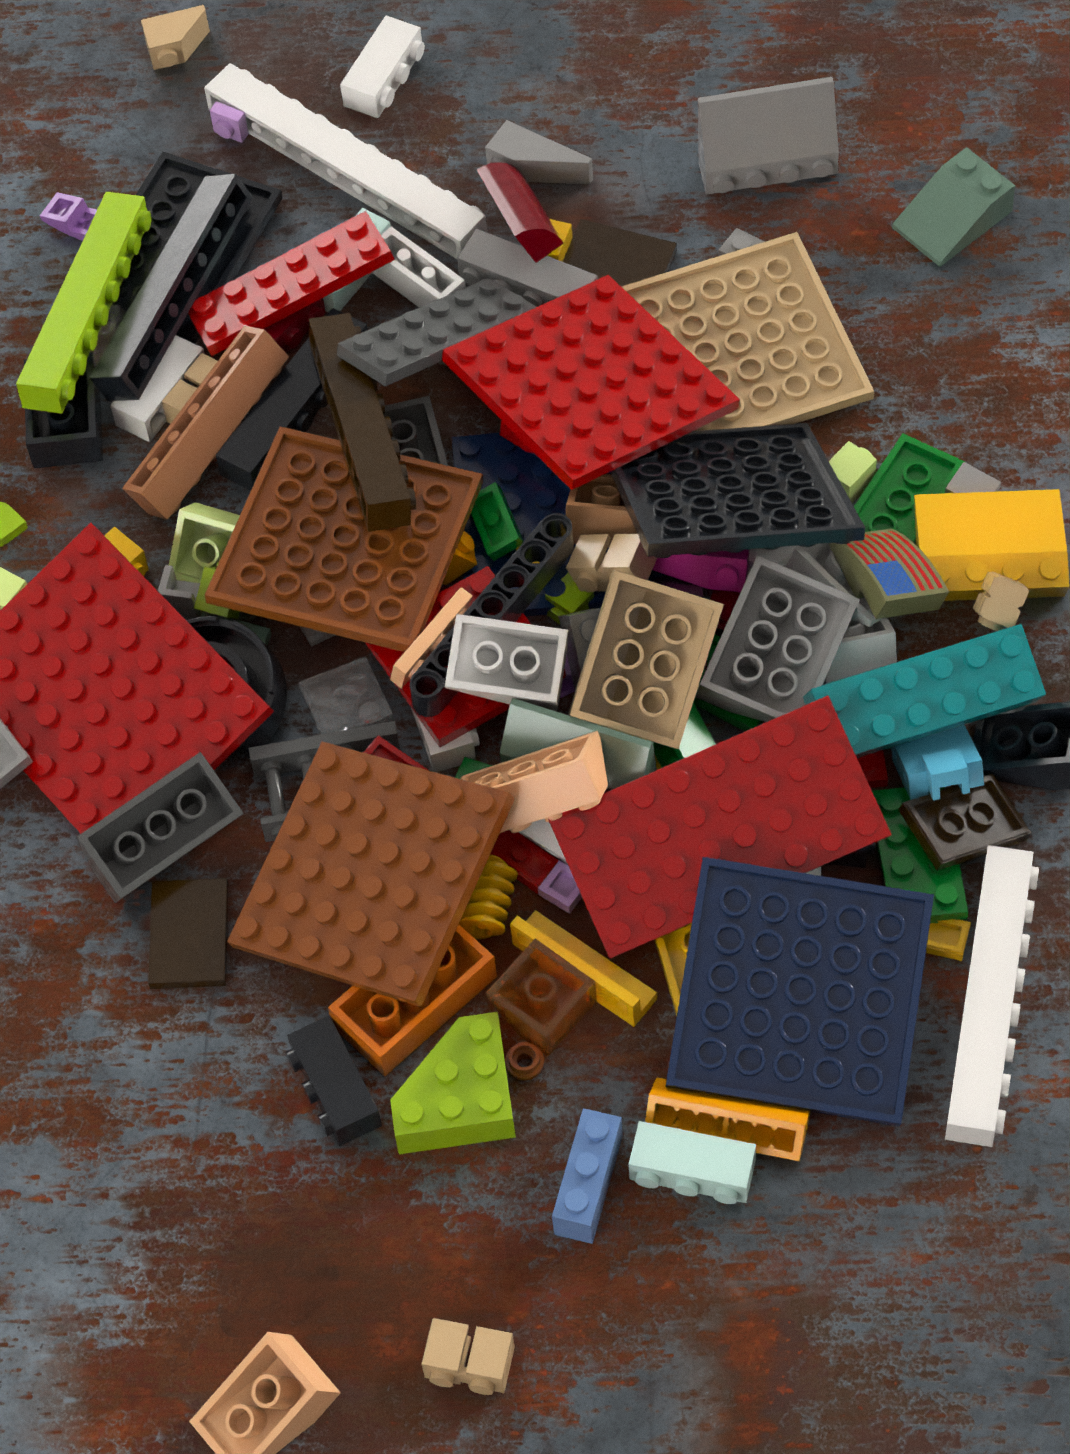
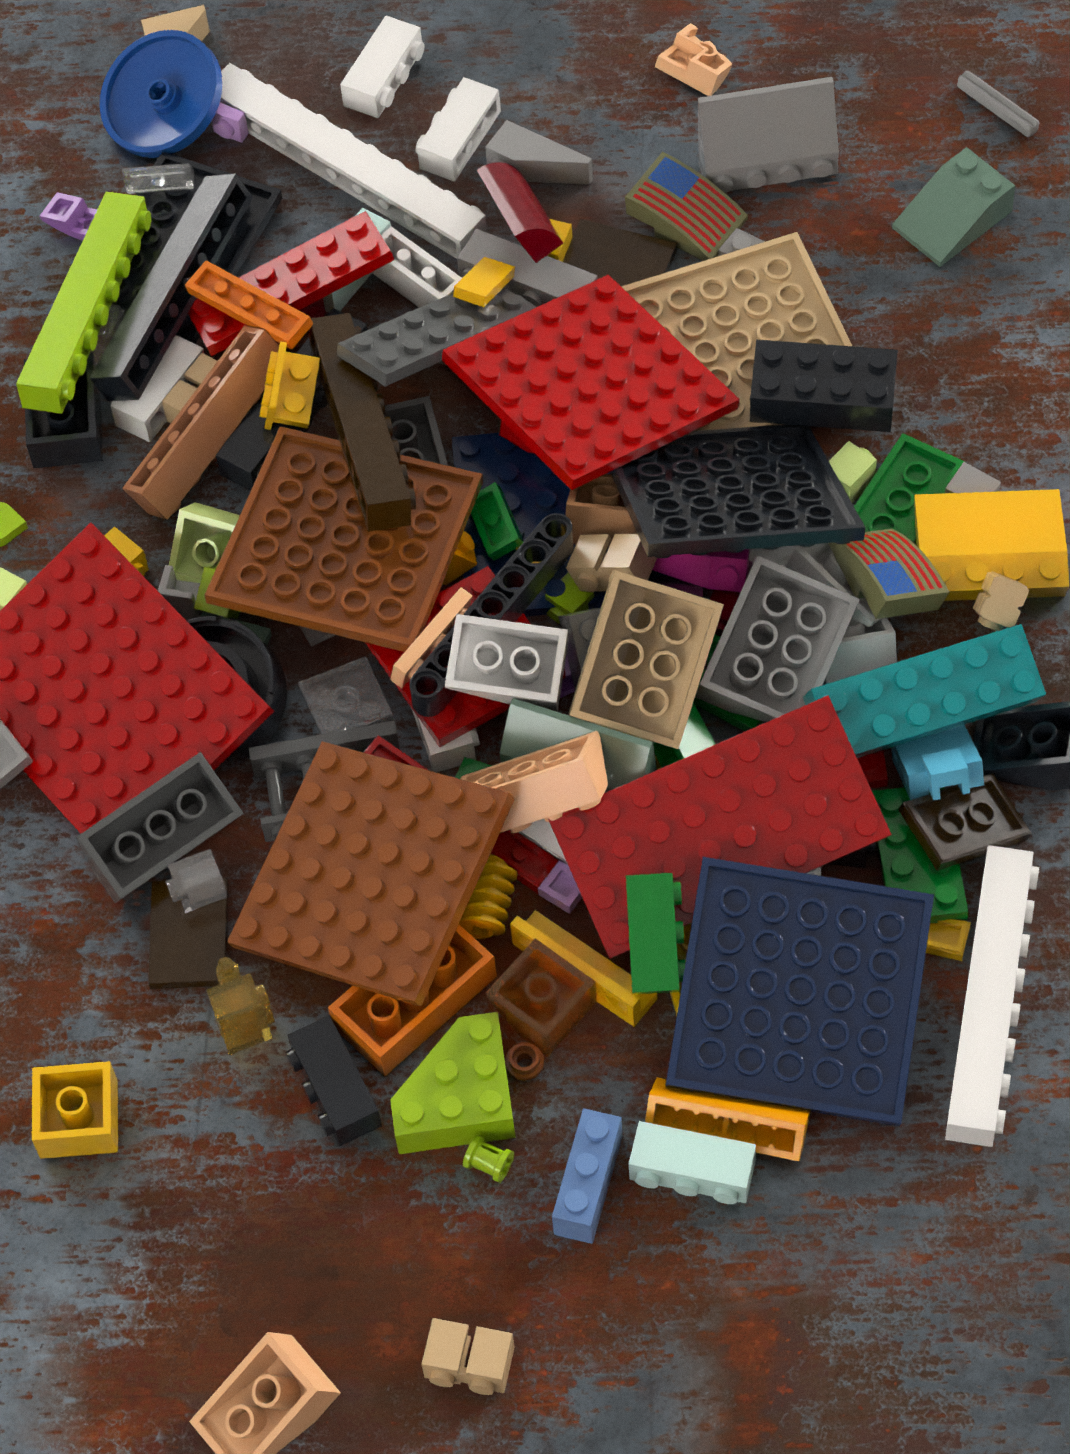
none -> yellow brick [32,1061,118,1159]
none -> blue dish [100,30,223,158]
none -> clear slope [122,163,194,194]
none -> clear brick [165,849,228,913]
none -> orange plate [185,260,313,350]
none -> clear yellow brick [206,957,275,1055]
none -> yellow bracket [259,342,320,430]
none -> white brick [416,77,501,182]
none -> yellow tile [453,256,515,307]
none -> lime bush [463,1135,514,1183]
none -> olive slope [625,151,748,261]
none -> green brick [626,873,686,994]
none -> light nougat slope [655,23,732,96]
none -> black brick [750,340,898,432]
none -> light grey axle [957,71,1039,137]

